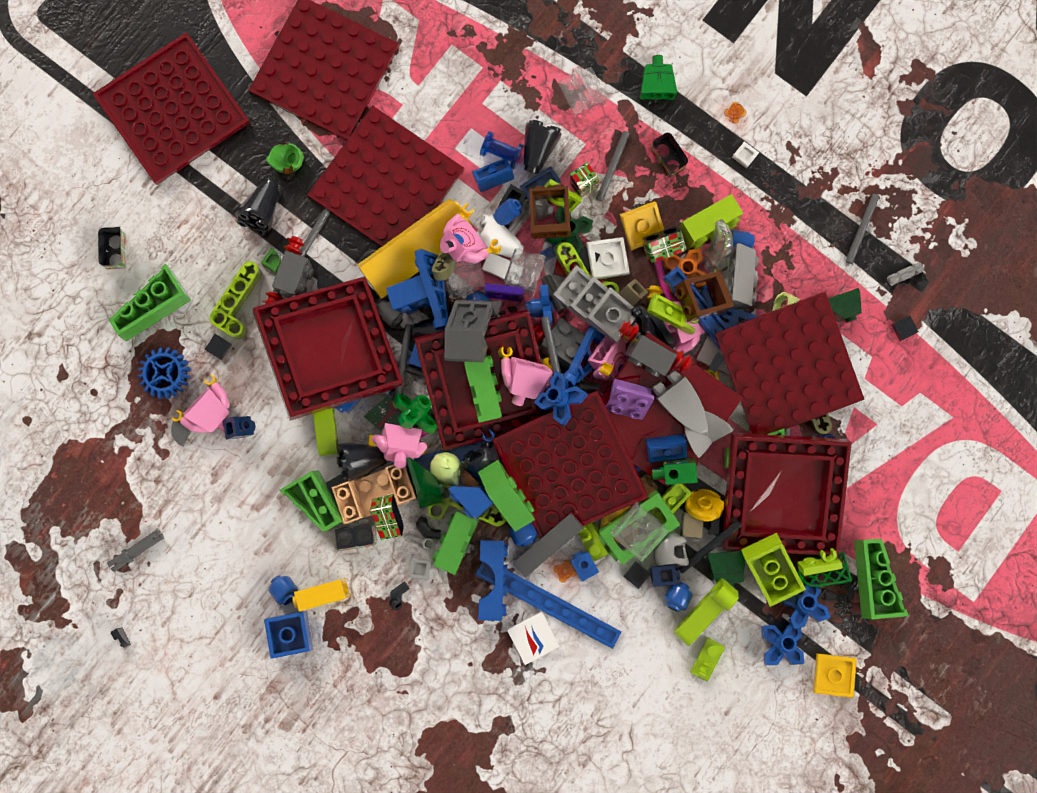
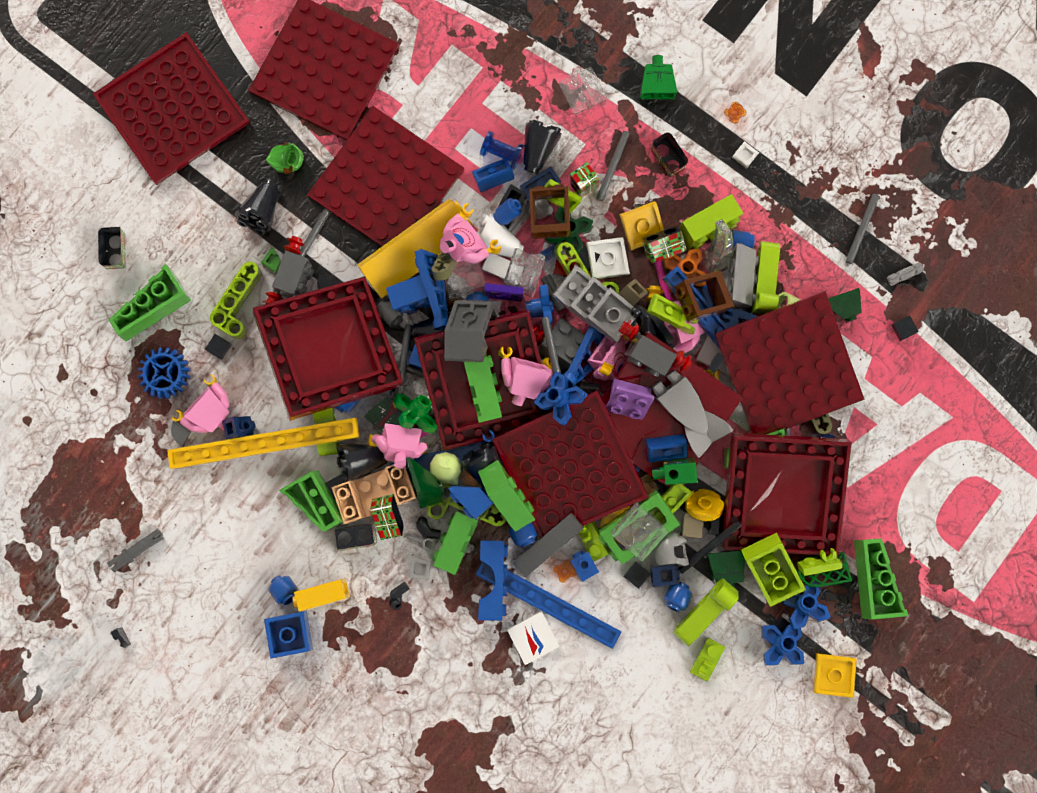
none -> yellow plate [167,418,360,469]
none -> lime beam [752,241,780,314]

